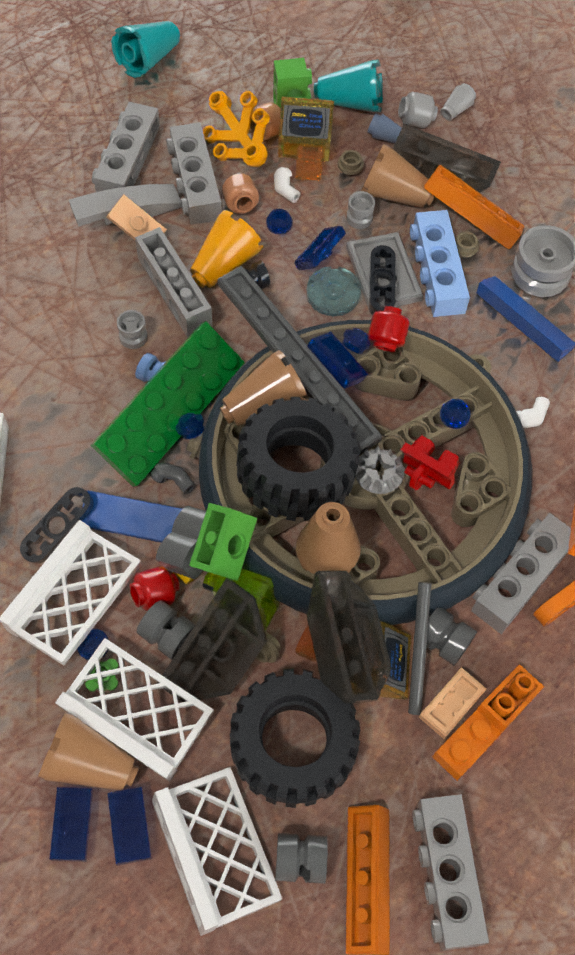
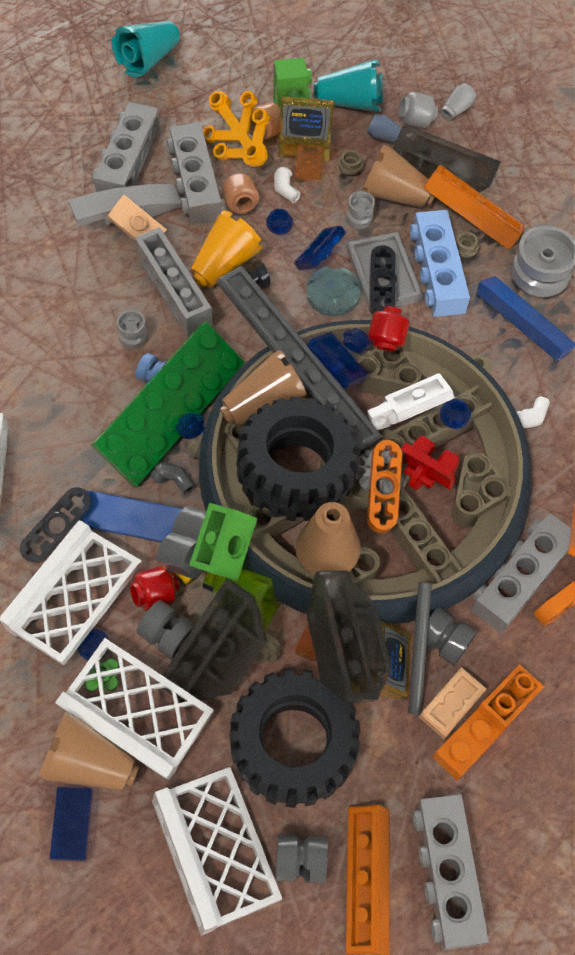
clear blue plate [107,787,152,866] -> none
none -> white hinge [367,373,454,430]
none -> orange beam [367,440,402,533]

